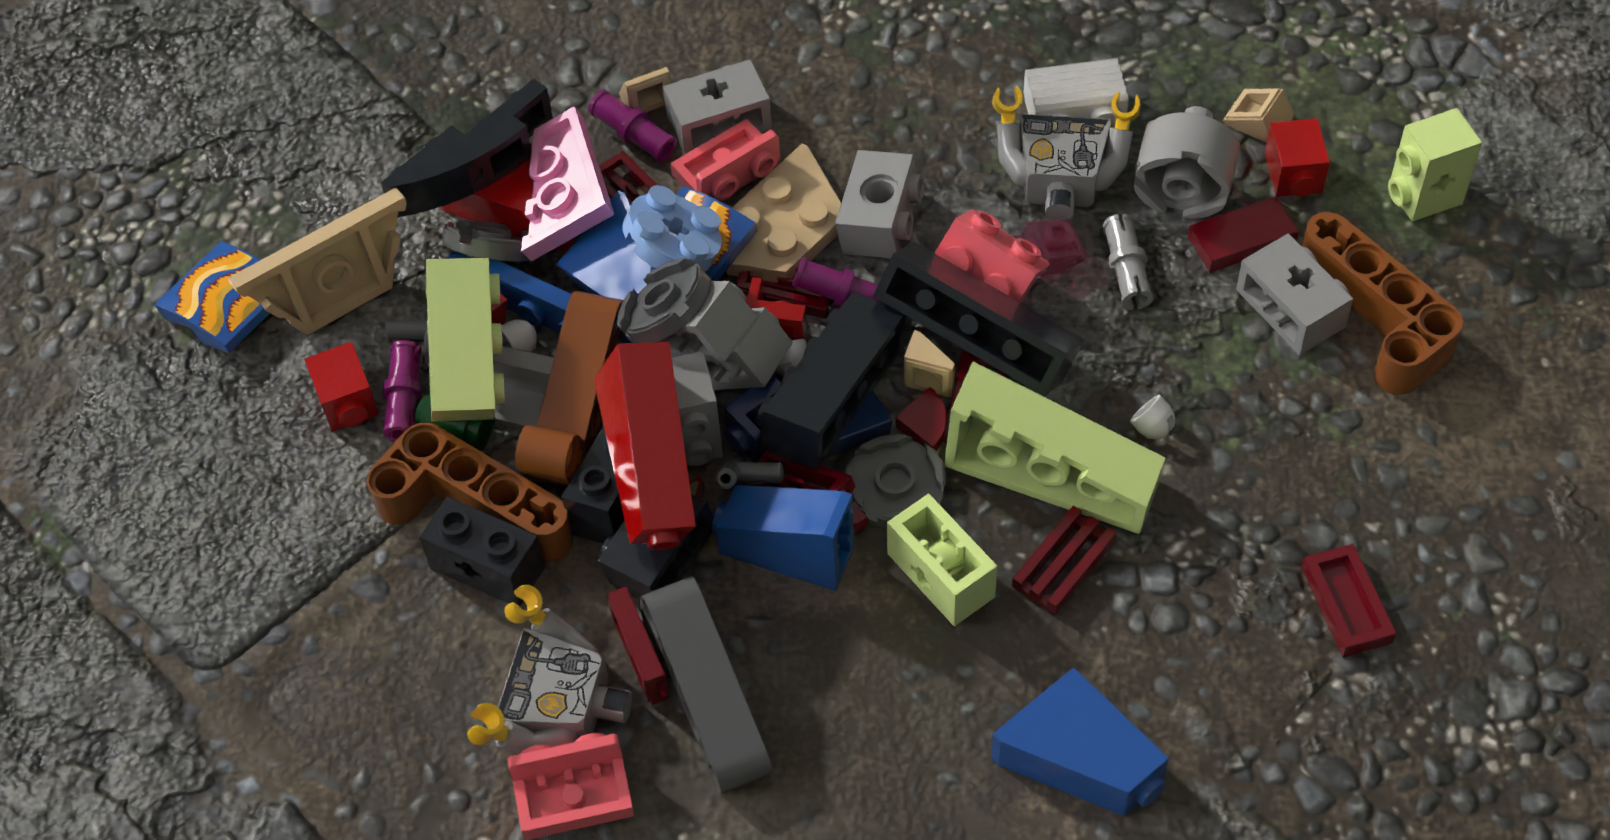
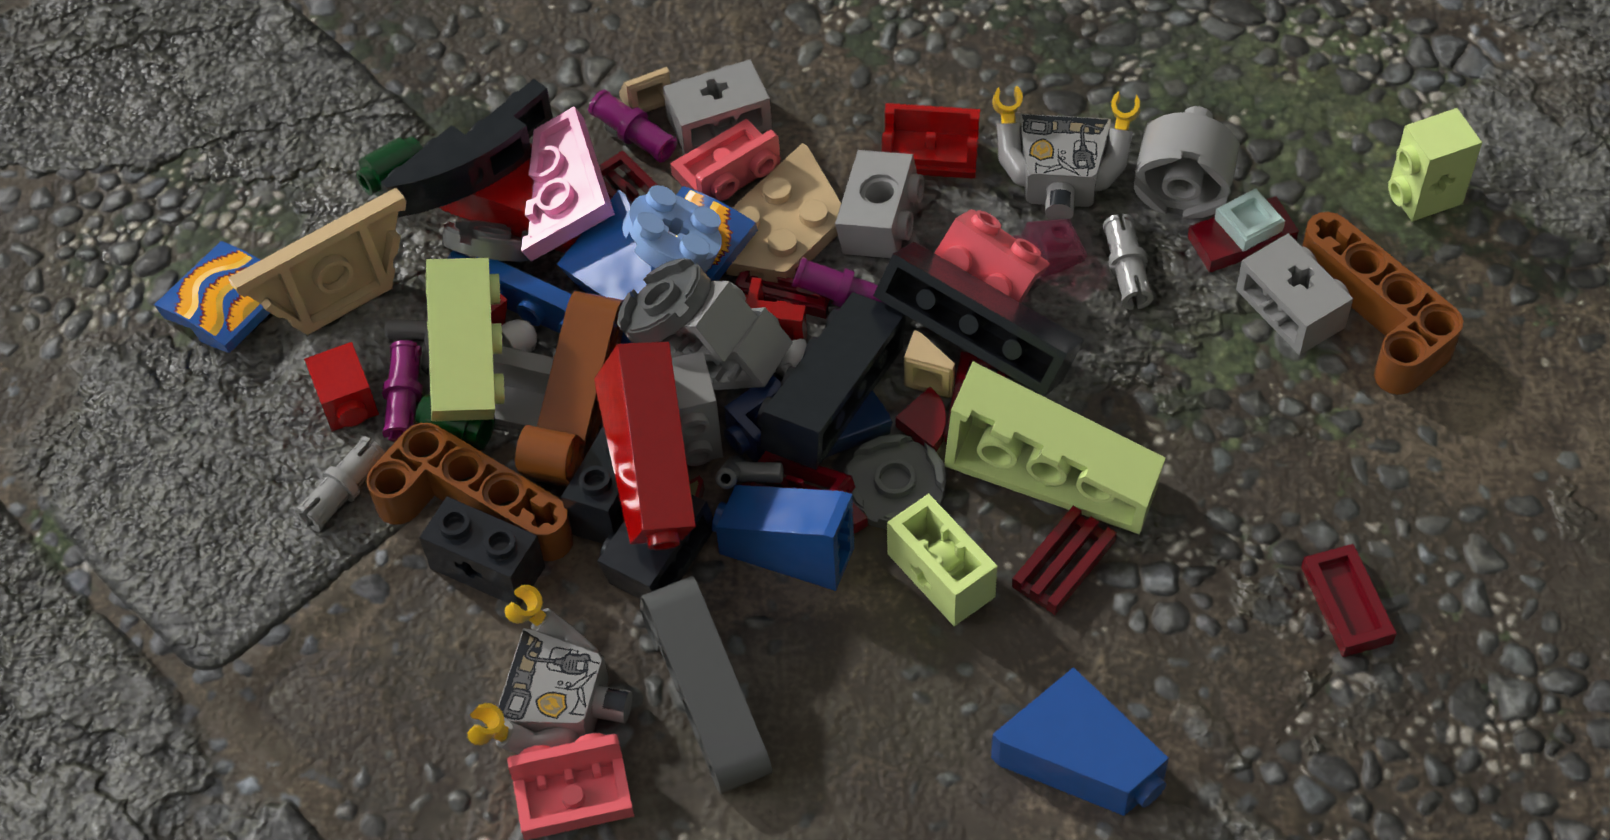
dark red tile [607,586,670,705] -> none
white brick [1023,58,1128,127] -> none
white hinge [1130,395,1175,439] -> none
tan slope [1223,89,1294,143] -> none
red brick [1265,118,1330,197] -> none
none -> light grey pin [295,436,385,532]
none -> dark green brick [356,136,423,197]
none -> red hinge [882,103,980,179]
none -> light aqua tile [1215,188,1285,252]

